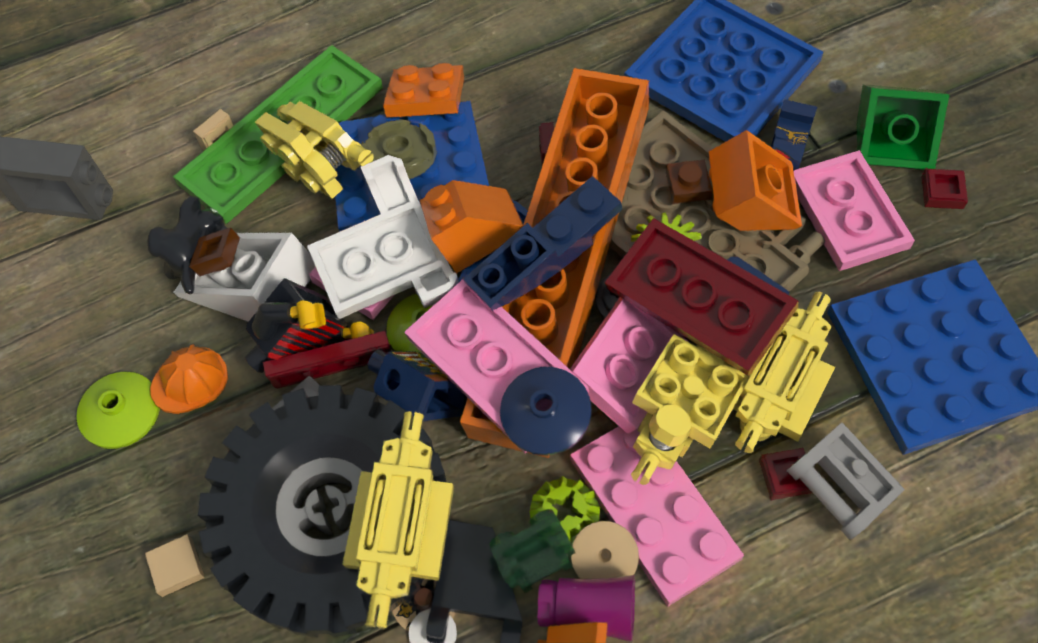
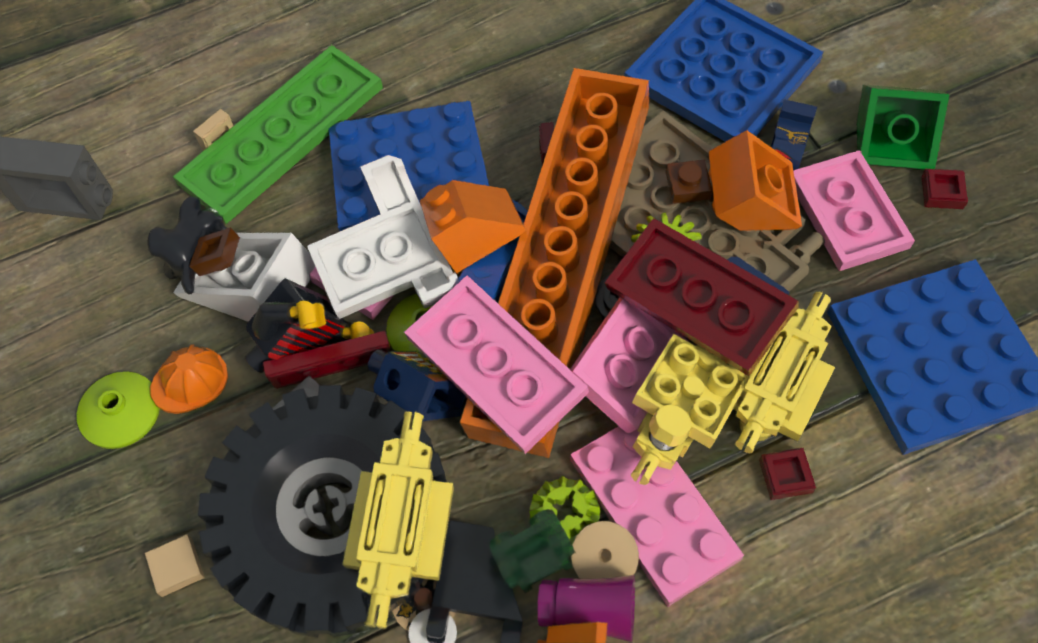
light yellow piece [255,101,374,199] -> none
olive tile [361,120,437,180] -> none
orange plate [383,63,464,118] -> none
dark blue slope [463,176,623,311] -> none
dark blue dish [500,367,591,455] -> none
light grey plate [787,423,905,540] -> none

